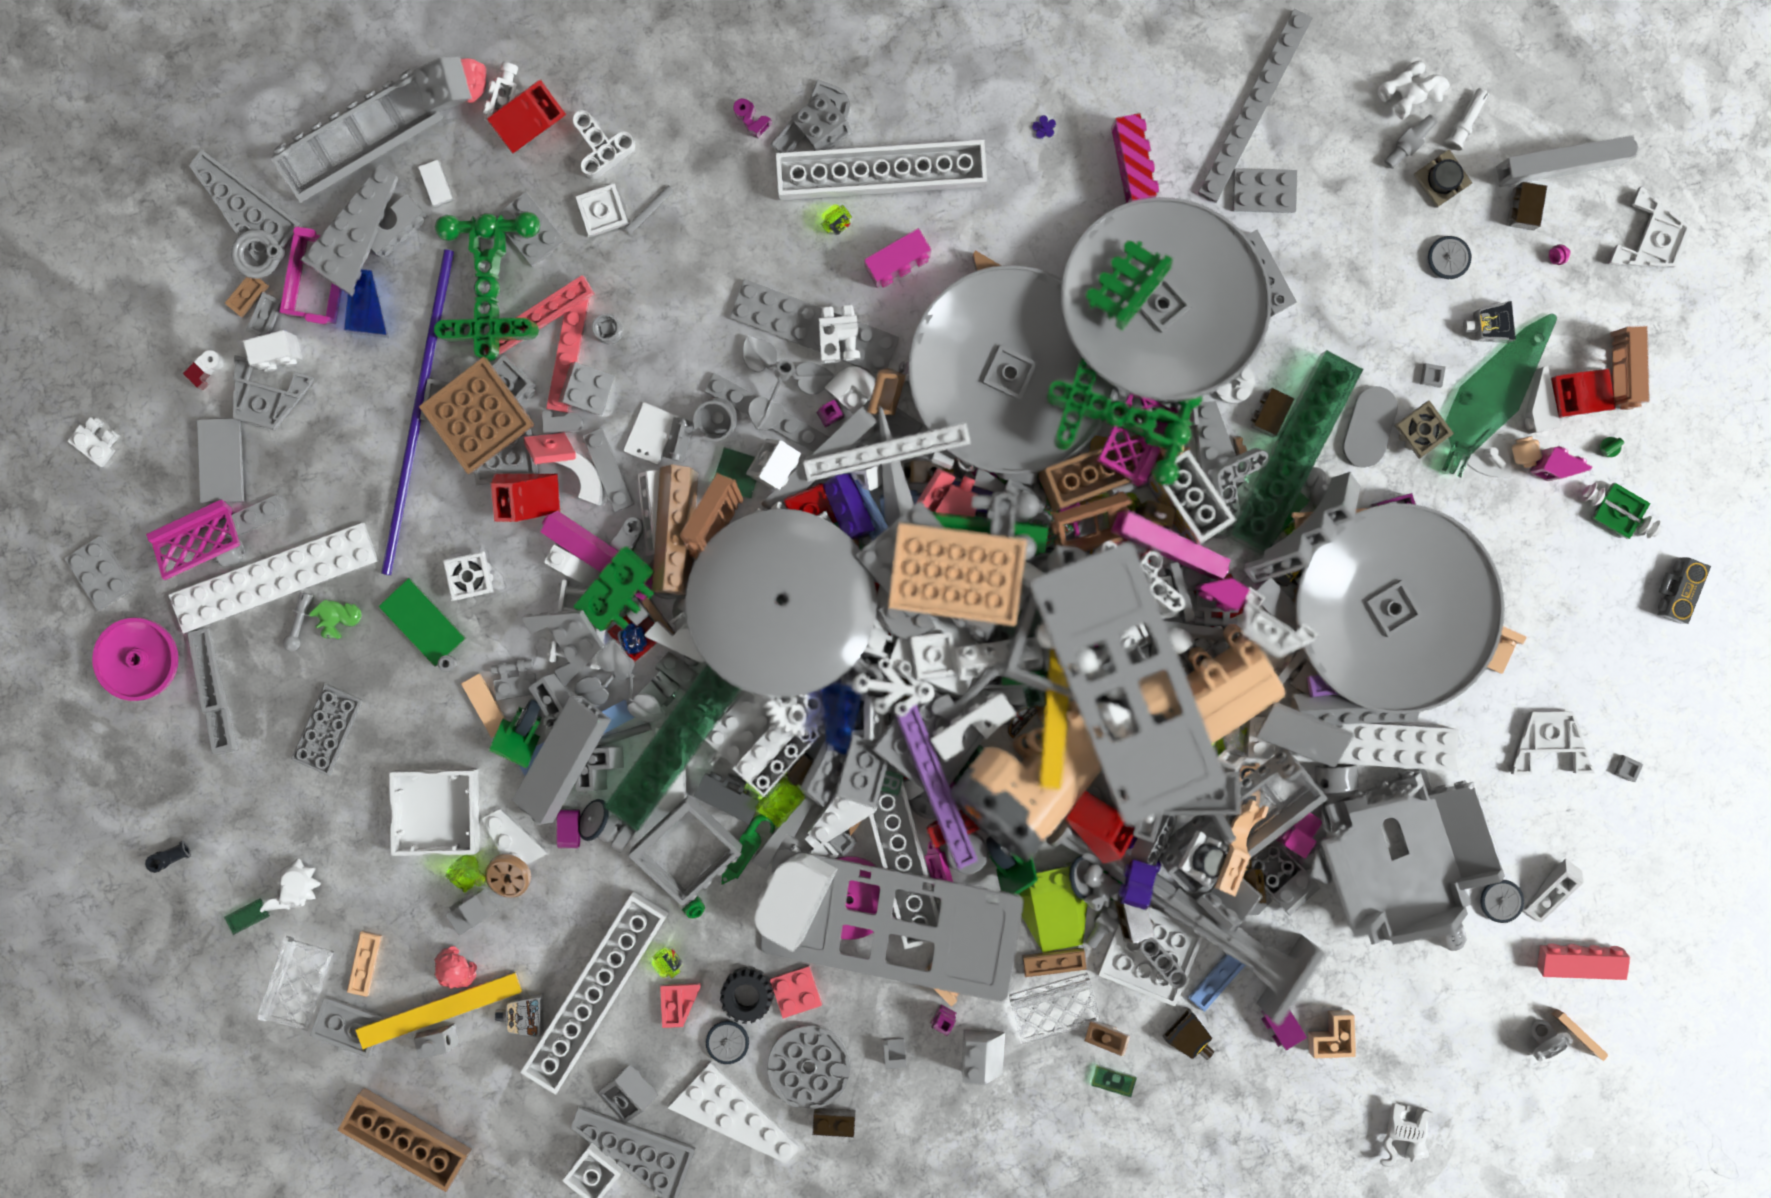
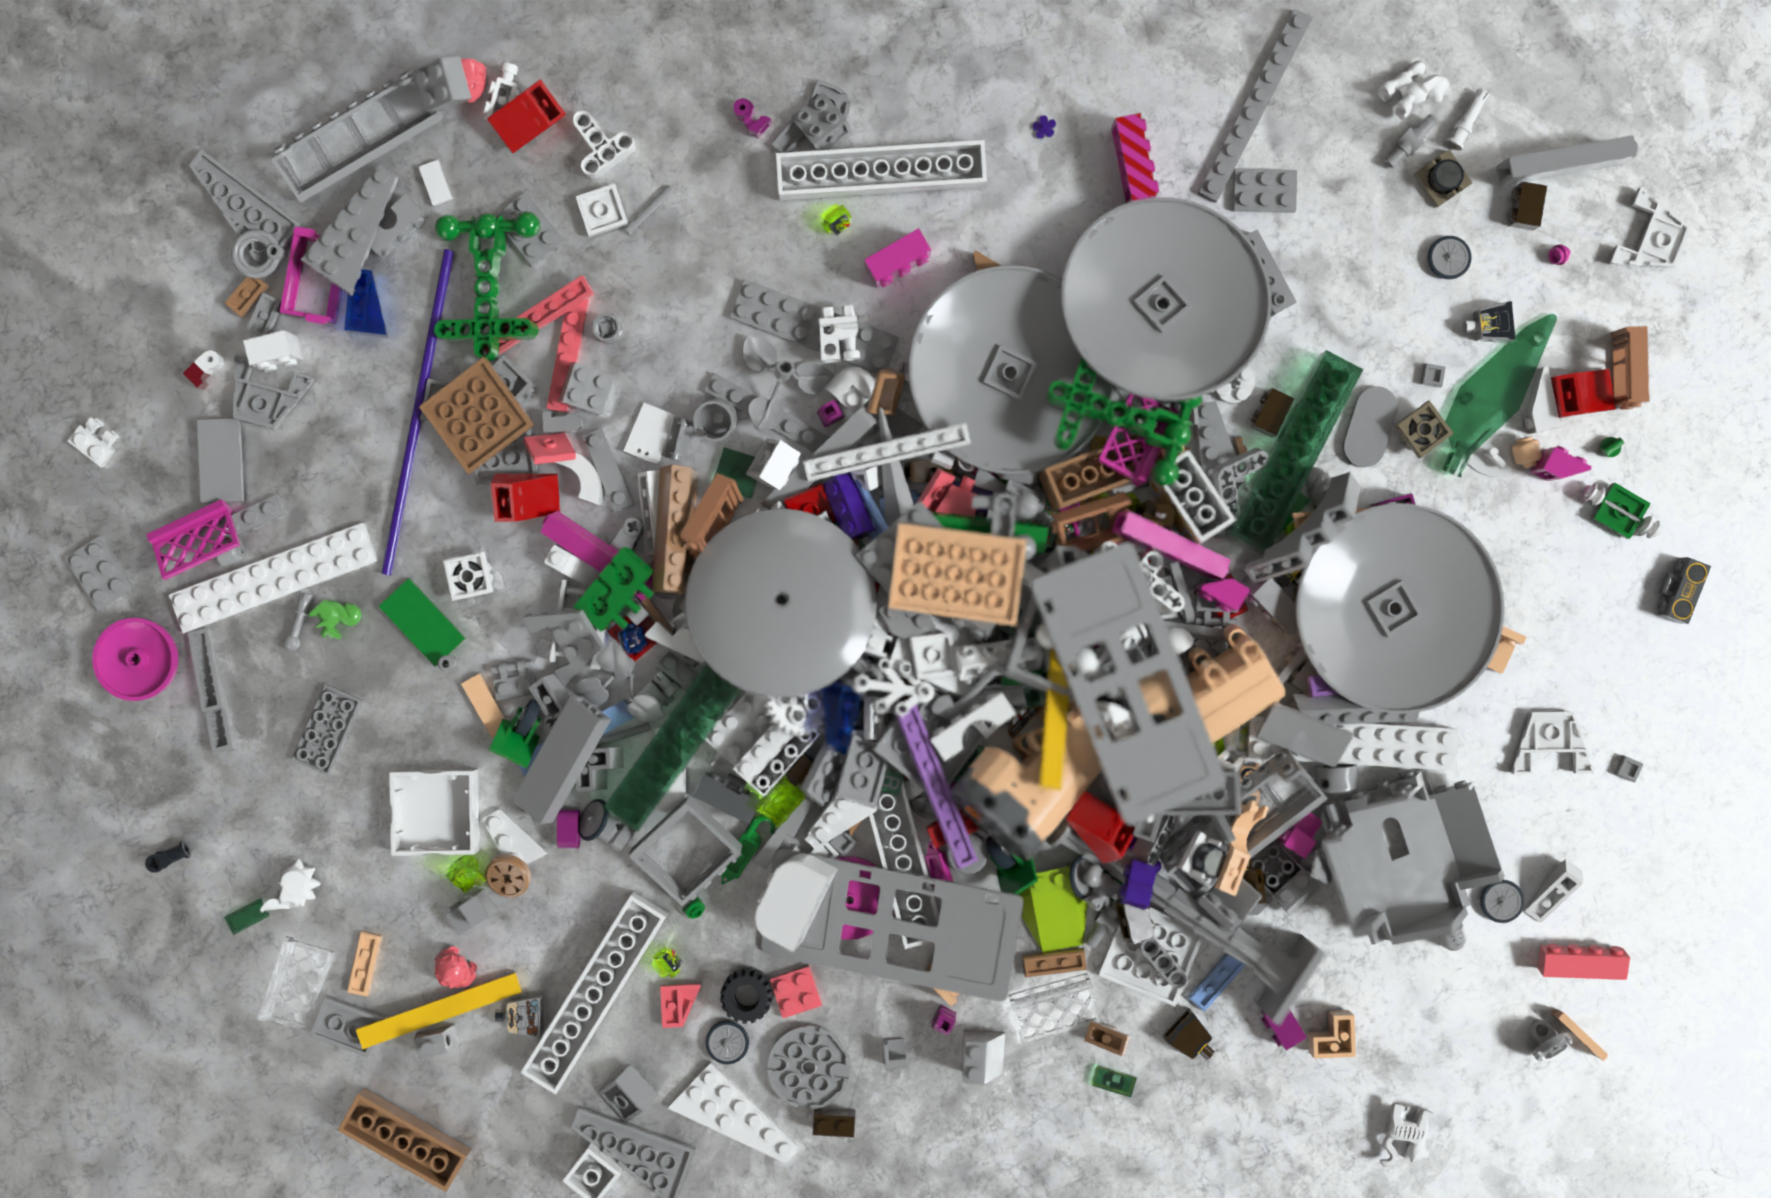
green fence [1086,241,1173,331] -> none
white wing [1242,587,1319,658] -> none

